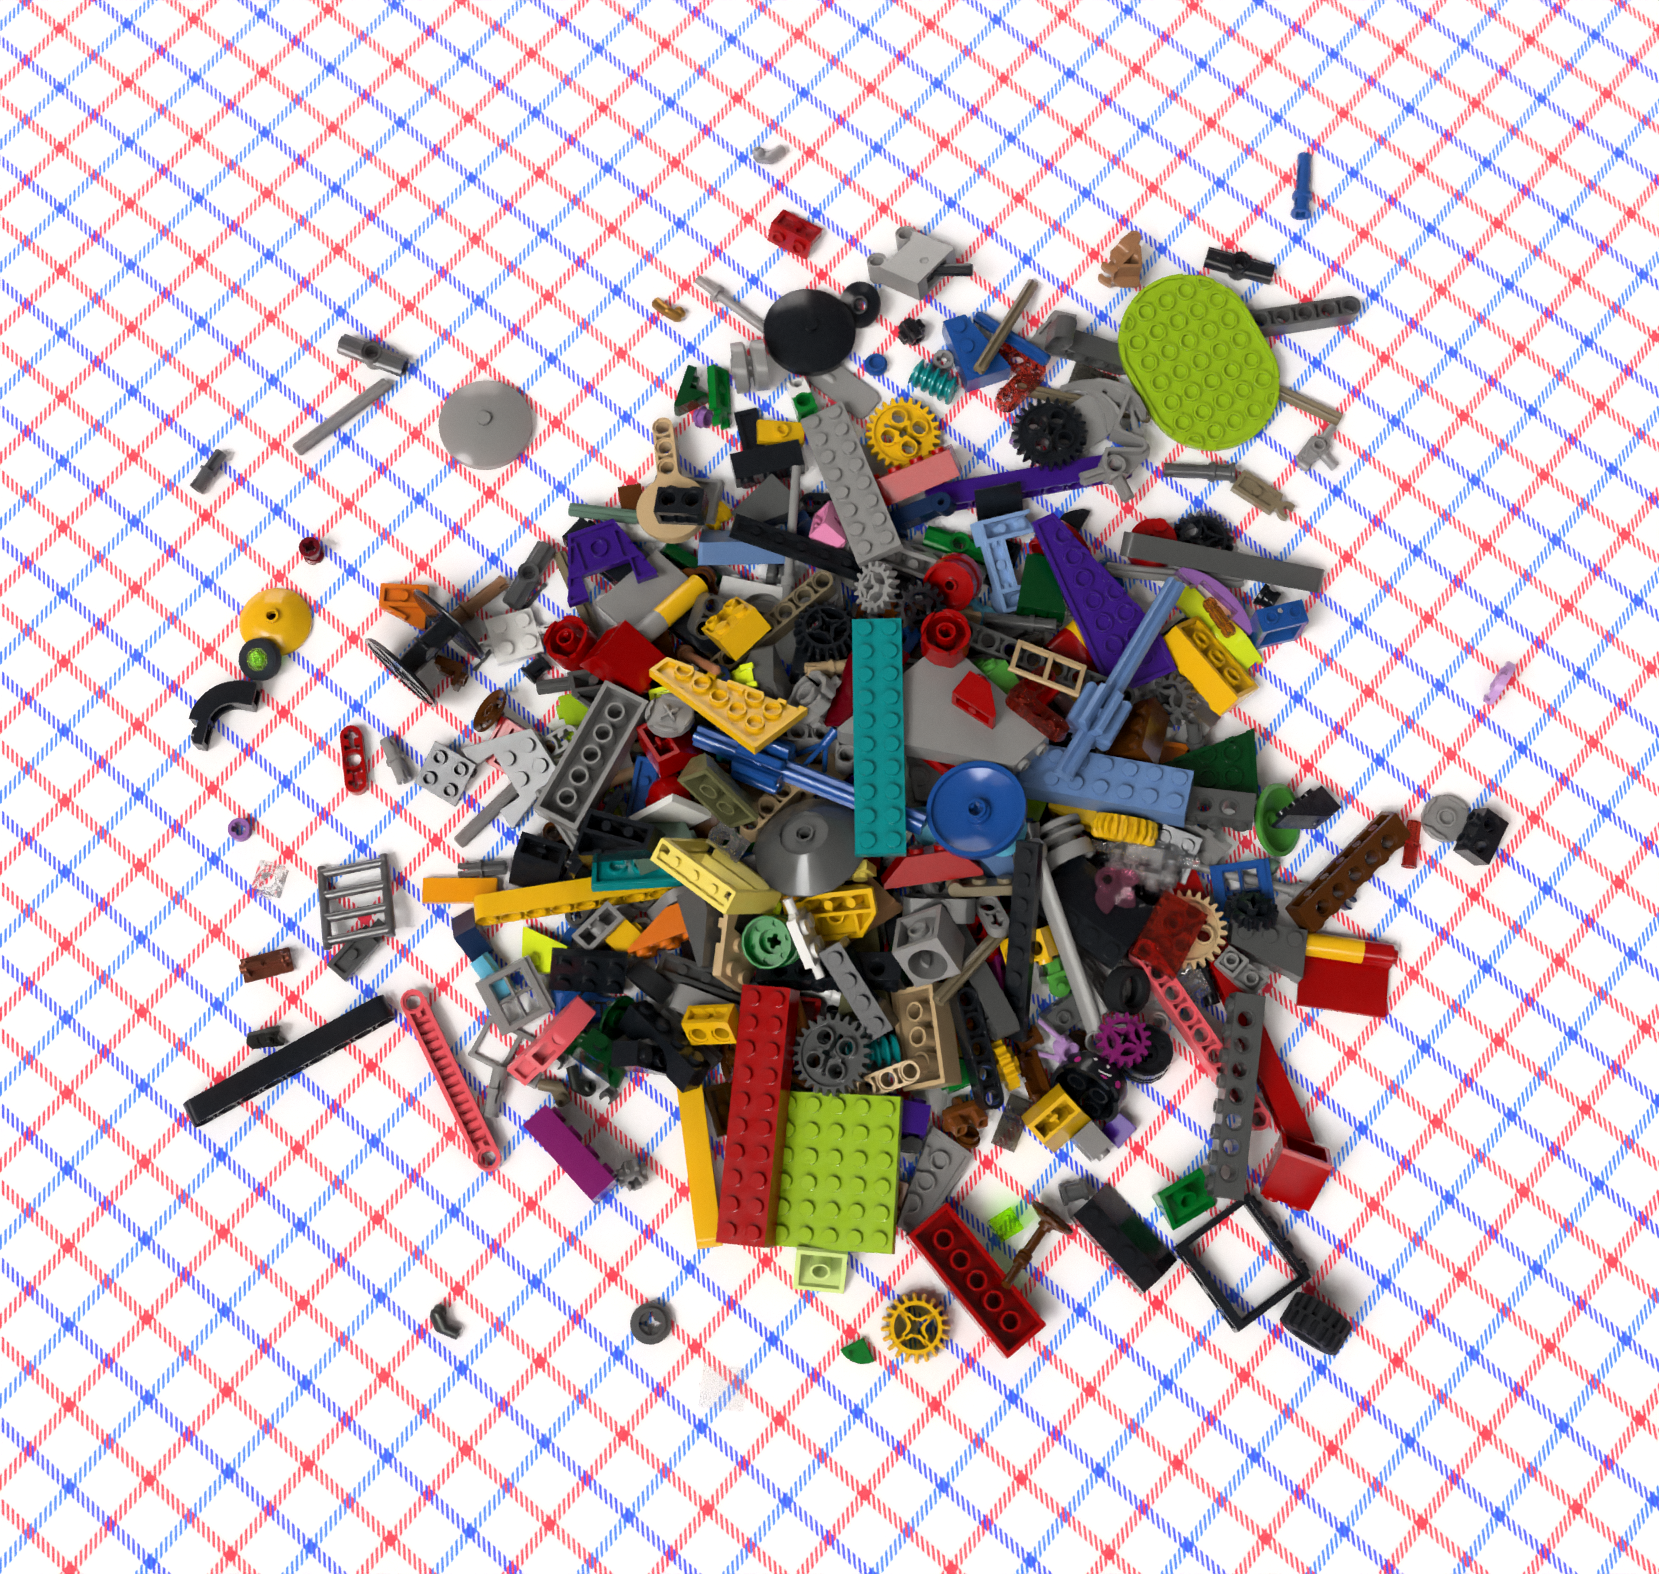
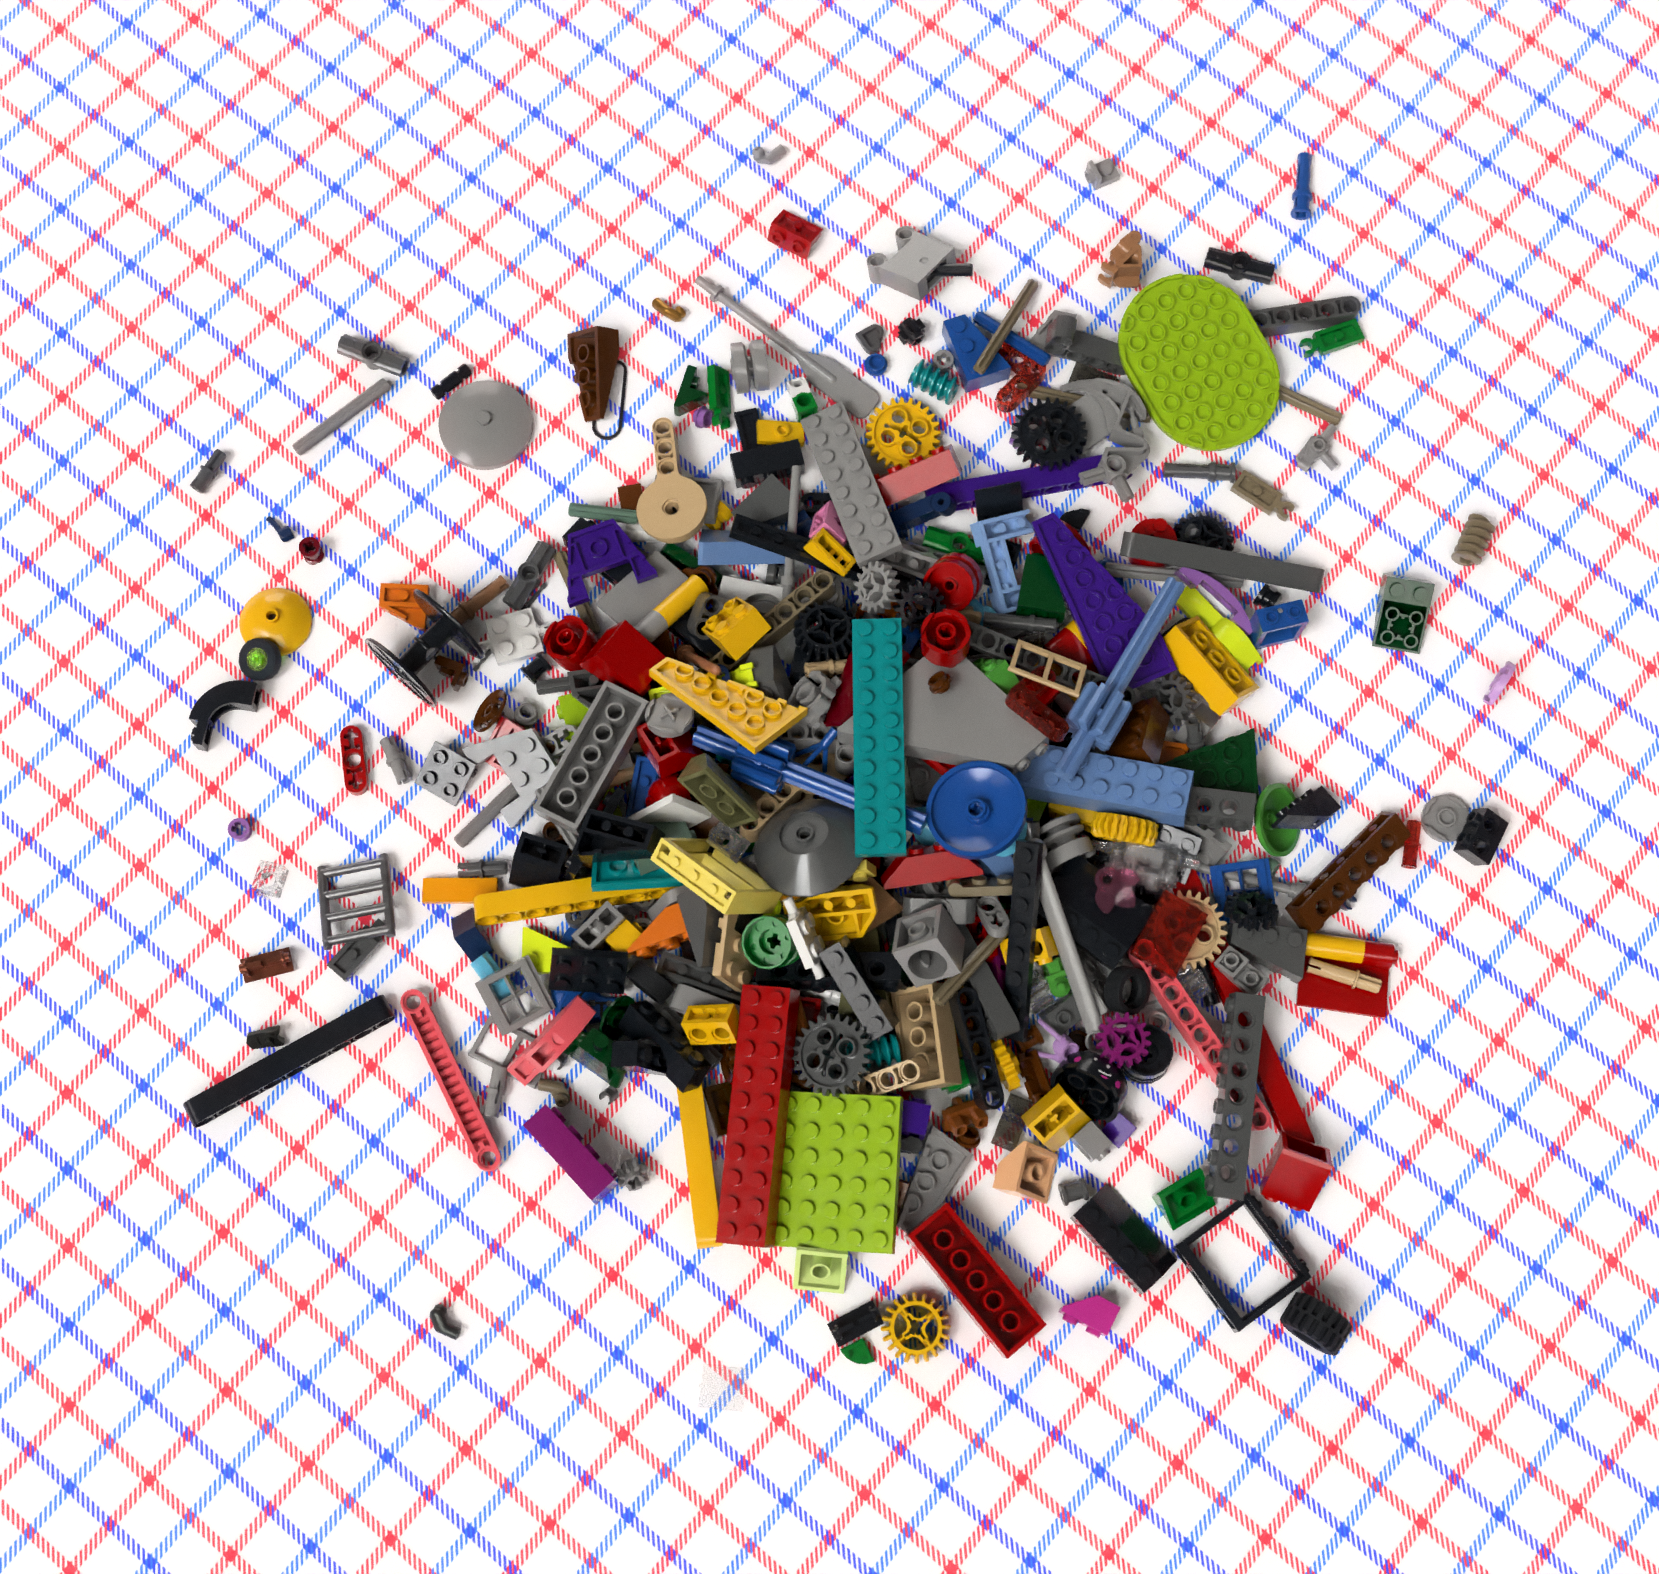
pearl dark grey arm [566,1065,597,1097] -> none
dark grey gear [630,1302,672,1345] -> none
black brick [653,485,709,526] -> none
black dish [763,289,856,376] -> none
black dish [840,281,881,328] -> none
red slope [952,671,996,730] -> none
clear neon green brick [986,1206,1024,1244] -> none
reddish brown dish [1001,1200,1074,1289] -> none
clear orange axle [1203,597,1236,638] -> none
none -> dark blue hand [266,516,295,542]
none -> black axle [430,364,472,400]
none -> light grey plate [514,703,538,727]
none -> reddish brown wedge [567,326,619,423]
none -> black piece [592,360,627,440]
none -> yellow slope [803,527,856,577]
none -> black hinge [827,1300,884,1347]
none -> dark grey tile [855,324,884,355]
none -> reddish brown plate [928,671,952,694]
none -> light nougat slope [992,1141,1058,1204]
none -> clear brick [1030,969,1056,1015]
none -> dark pink slope [1058,1295,1121,1338]
none -> light grey bracket [1084,158,1120,191]
none -> green plate [1299,318,1365,358]
none -> tan axle [1306,957,1382,993]
none -> slope [1372,573,1435,654]
none -> dark tan piece [1451,513,1496,566]

